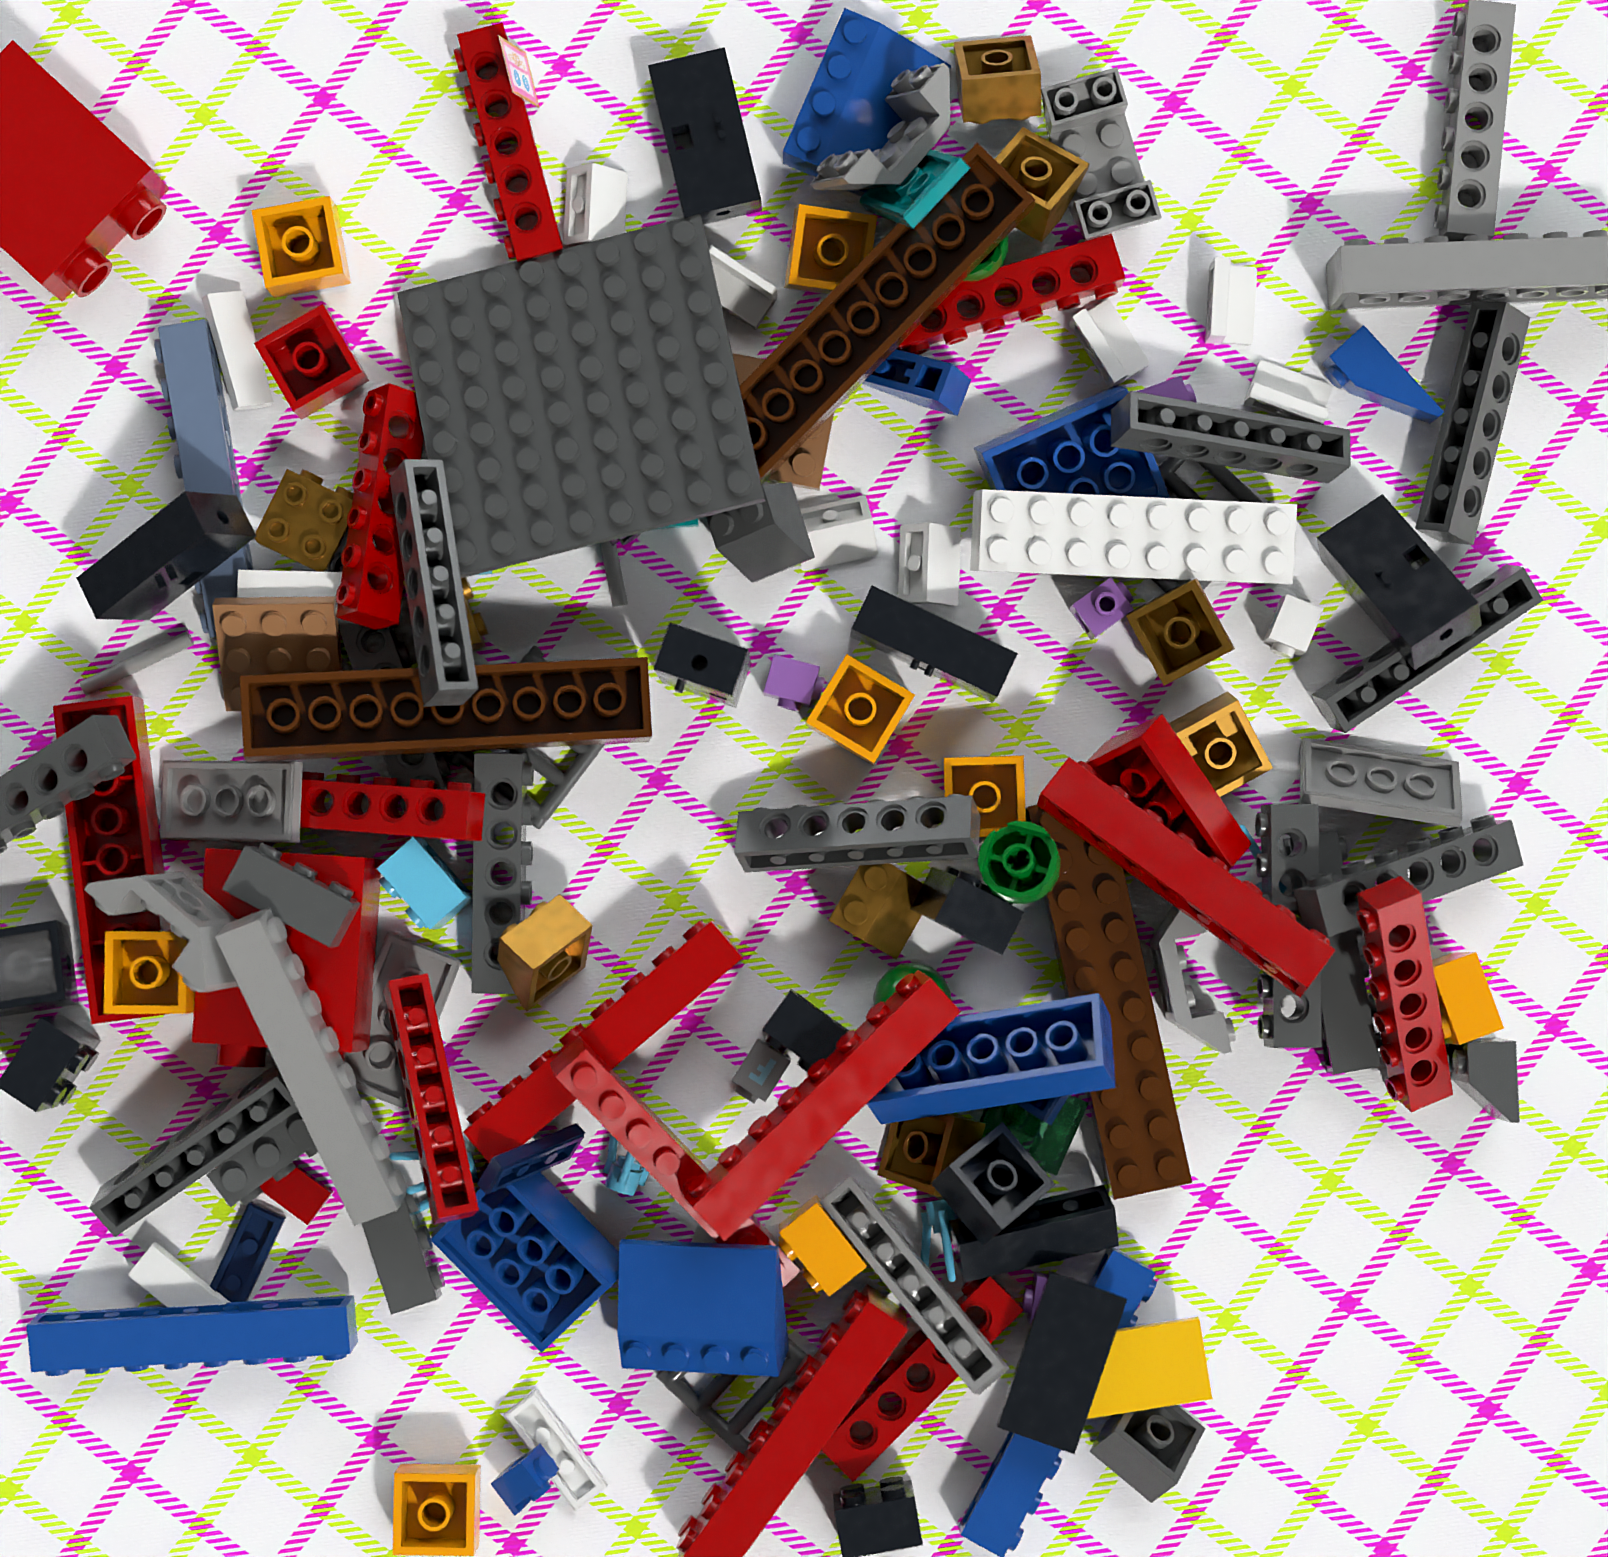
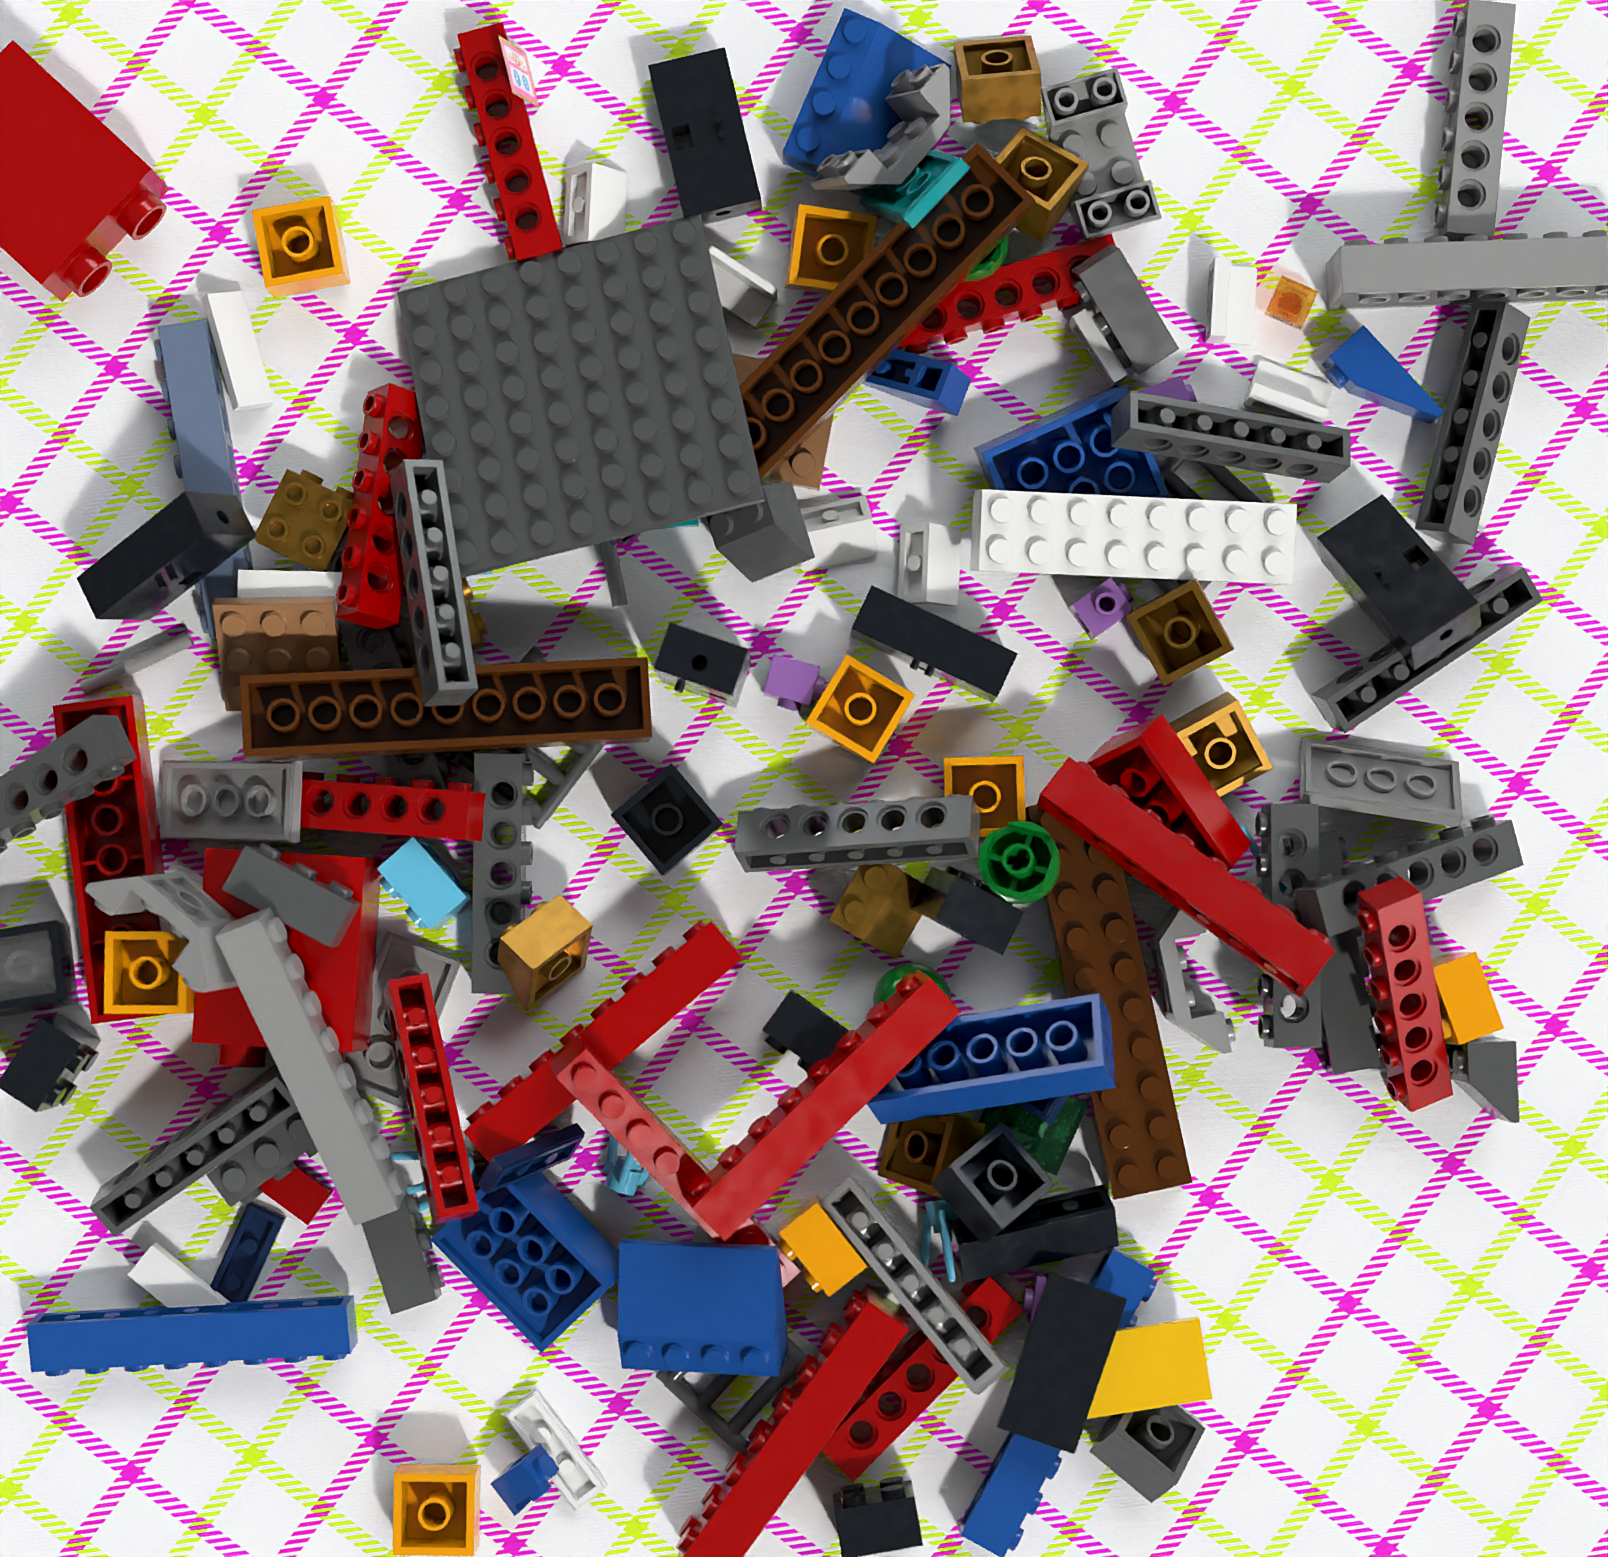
red brick [254,304,370,420] -> none
light grey brick [732,1039,791,1104] -> none
white brick [1263,594,1324,659] -> none
none -> black brick [611,763,725,877]
none -> dark grey brick [1071,244,1179,375]
none -> clear orange plate [1264,275,1318,330]

